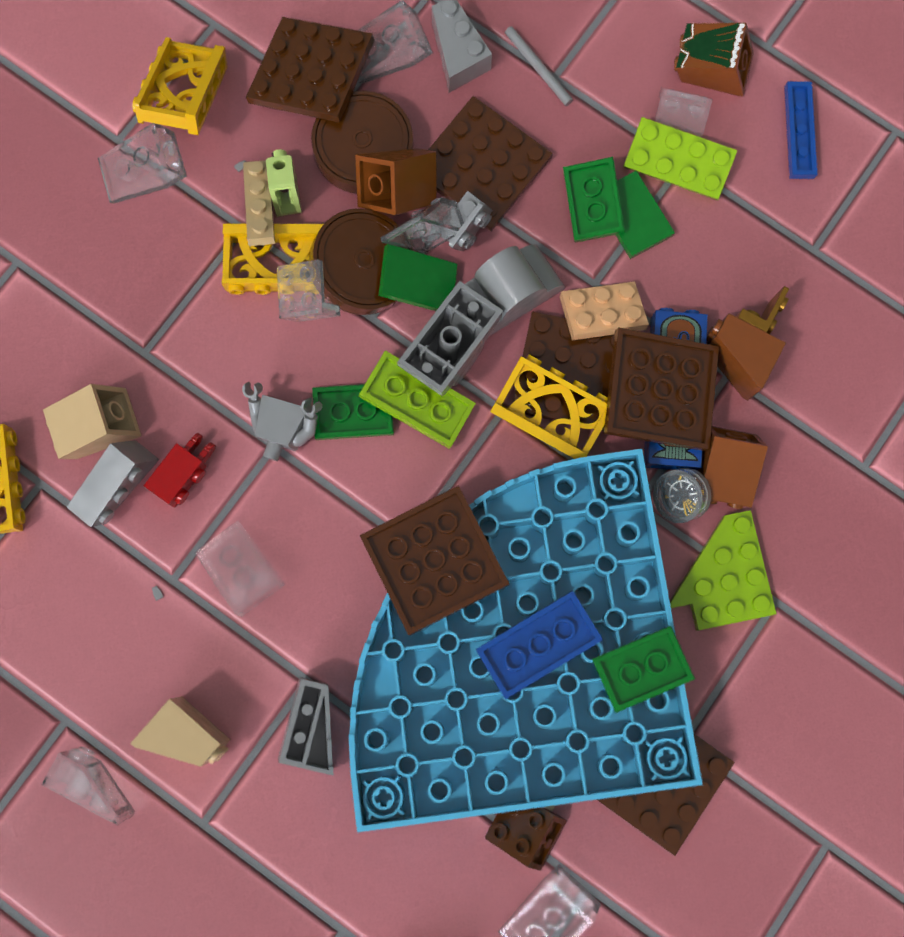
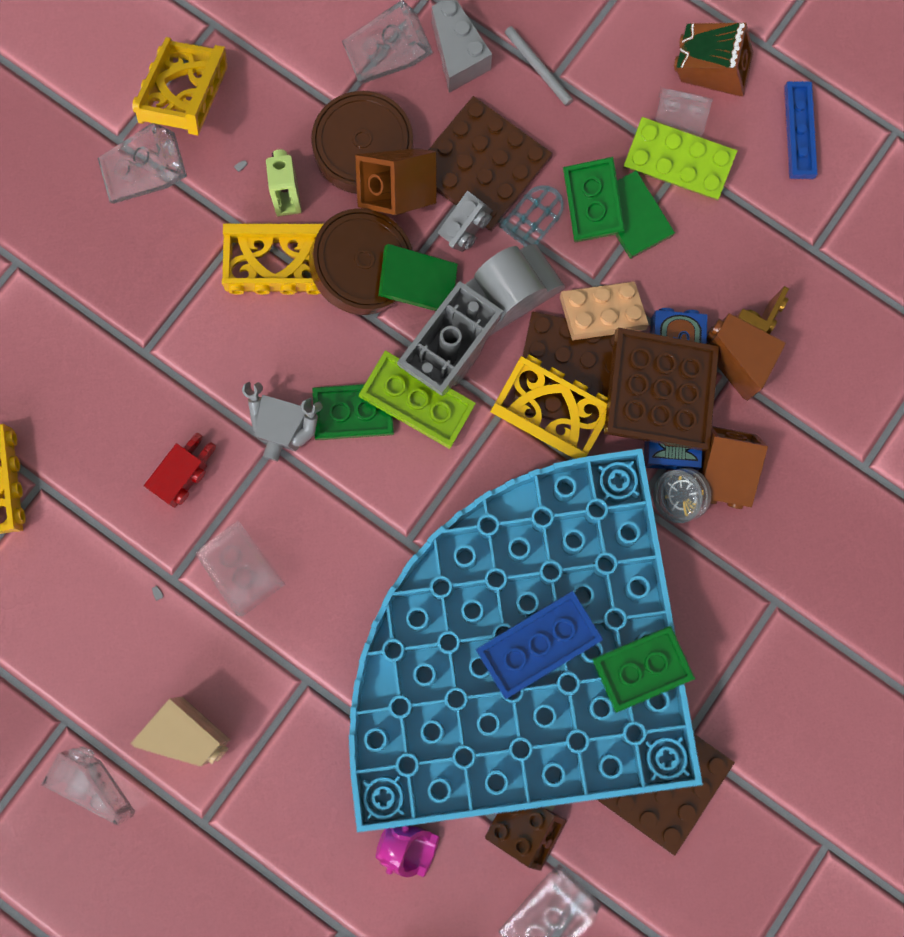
tan slope [43,384,141,459] -> none
light grey wedge [67,440,159,527] -> none
tan plate [243,160,275,246] -> none
reddish brown plate [246,17,375,122] -> none
clear bracket [277,259,340,322] -> none
light grey wedge [278,677,334,776] -> none
reddish brown plate [360,486,509,636] -> none
clear slope [380,197,464,253] -> none
lime wing [670,510,776,631] -> none
none -> dark pink helmet [376,825,440,878]
none -> clear light blue window [500,185,564,247]

